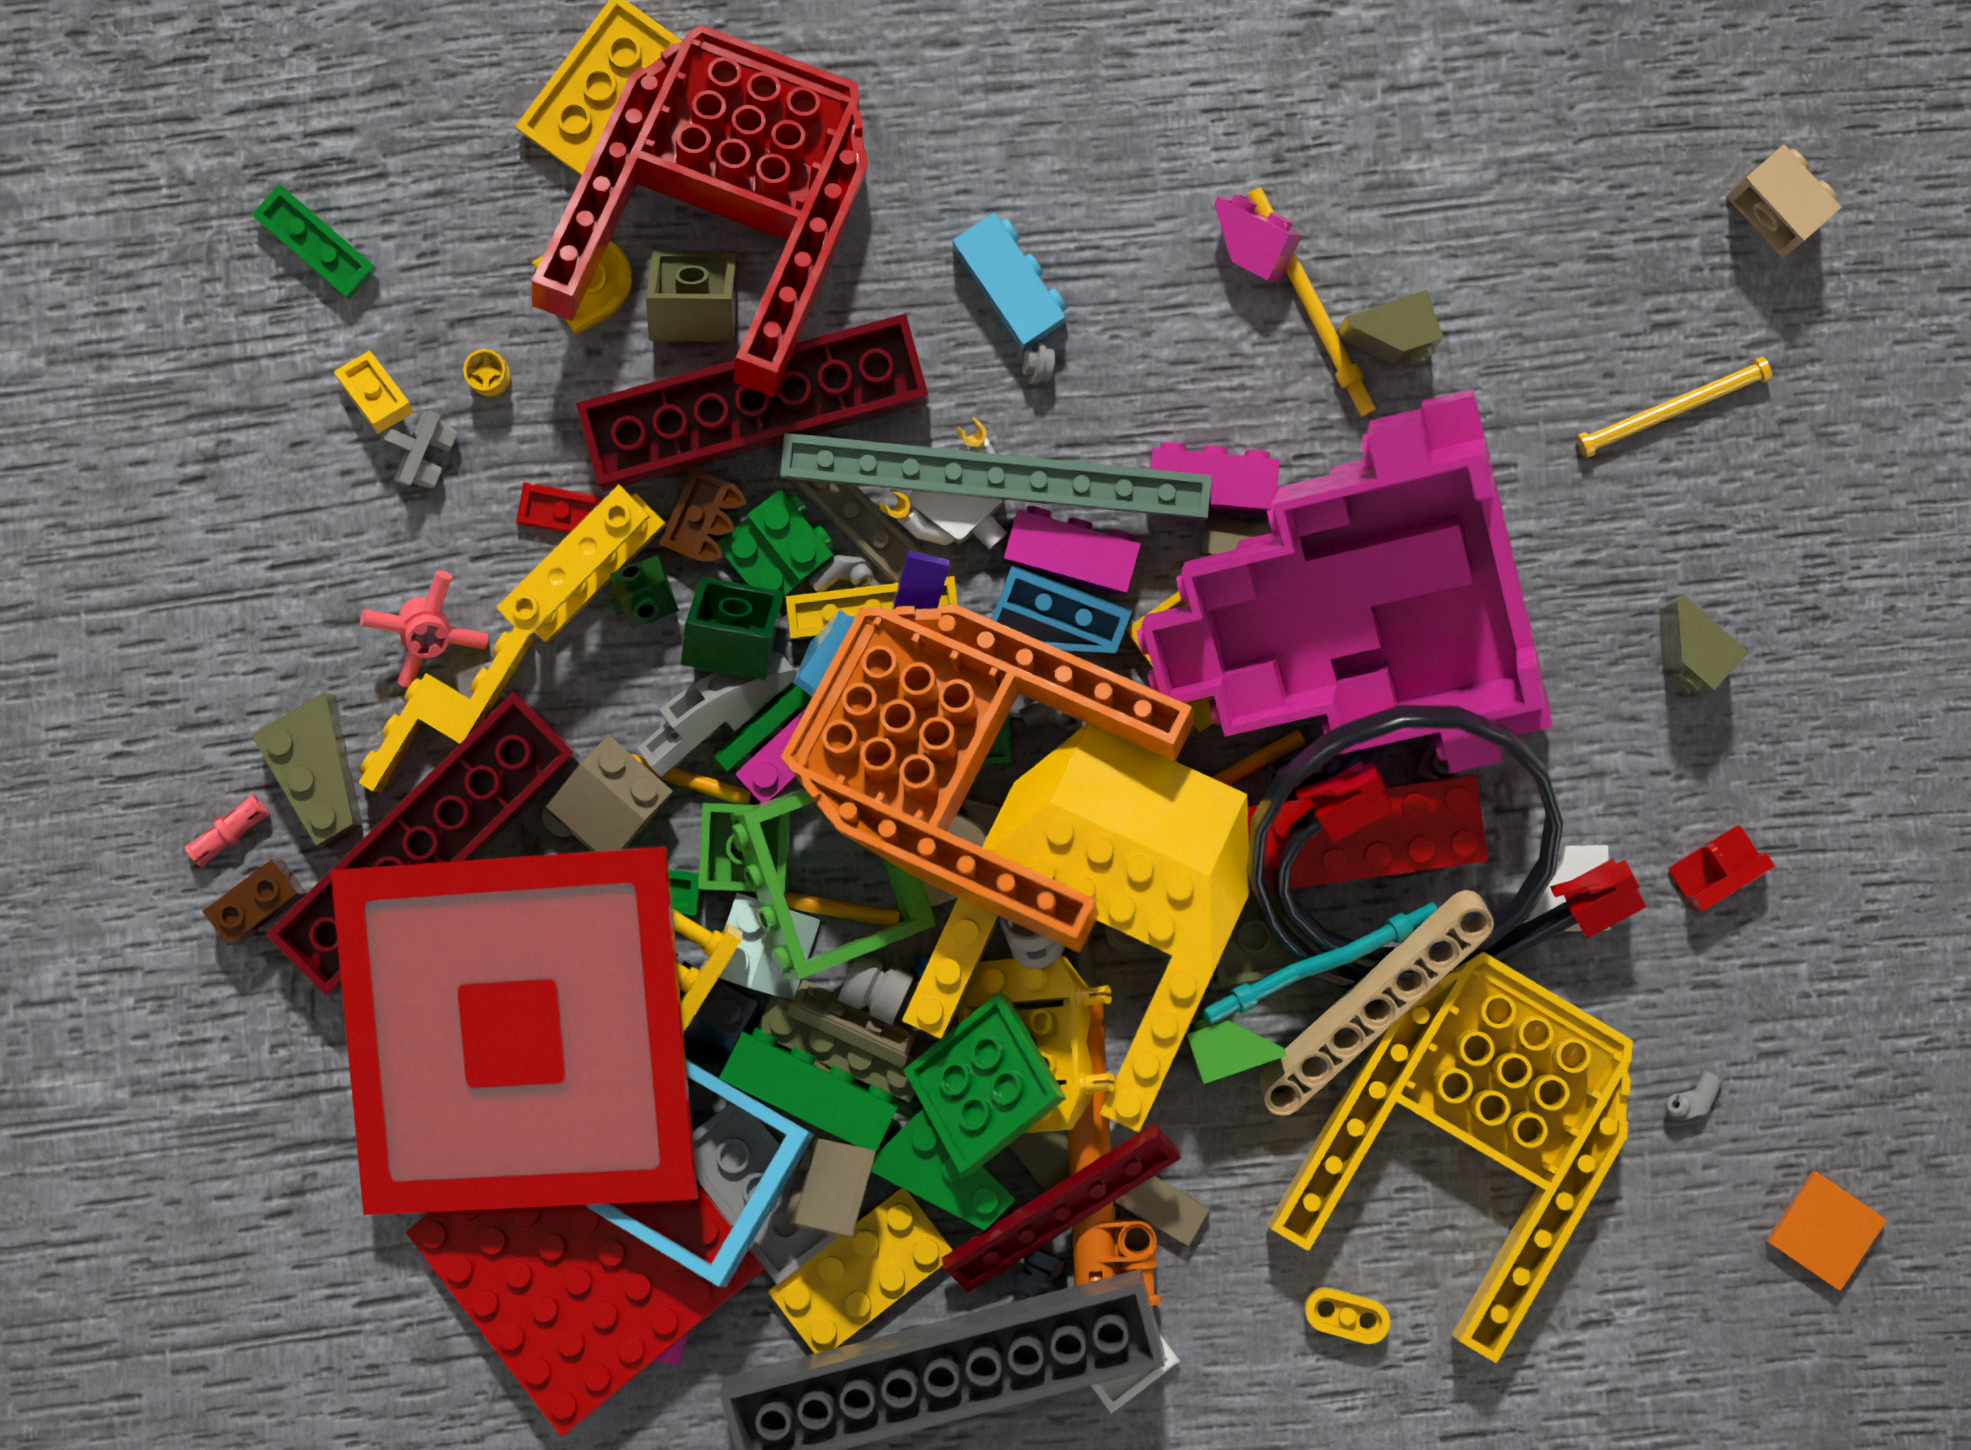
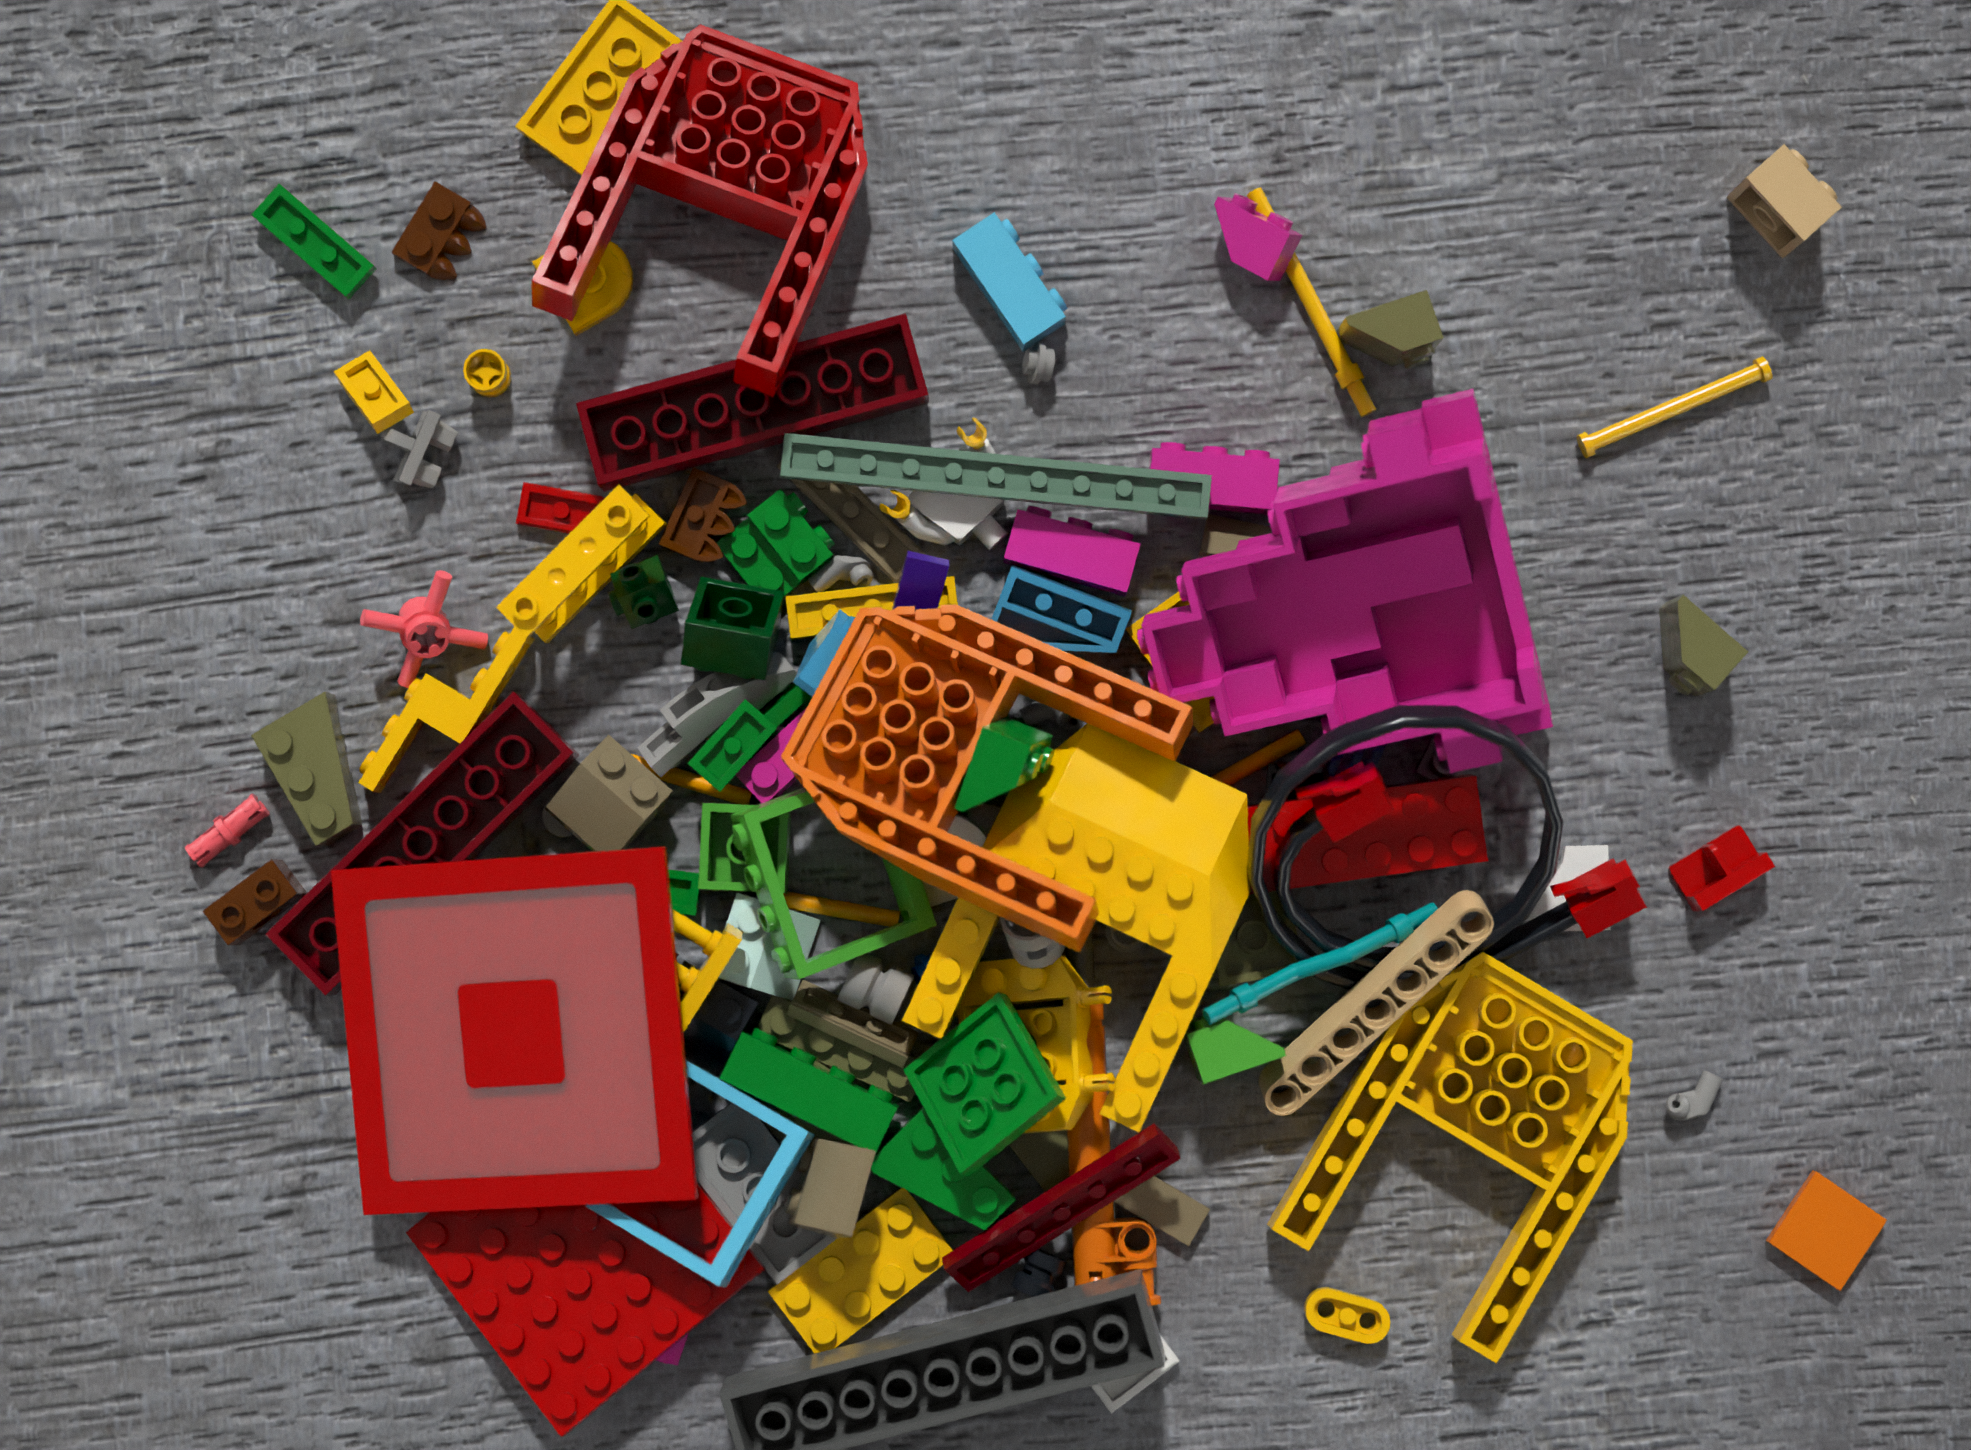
olive slope [646,251,737,343] -> none
none -> reddish brown plate [391,181,487,280]
none -> green plate [688,699,777,792]
none -> green slope [954,717,1054,812]

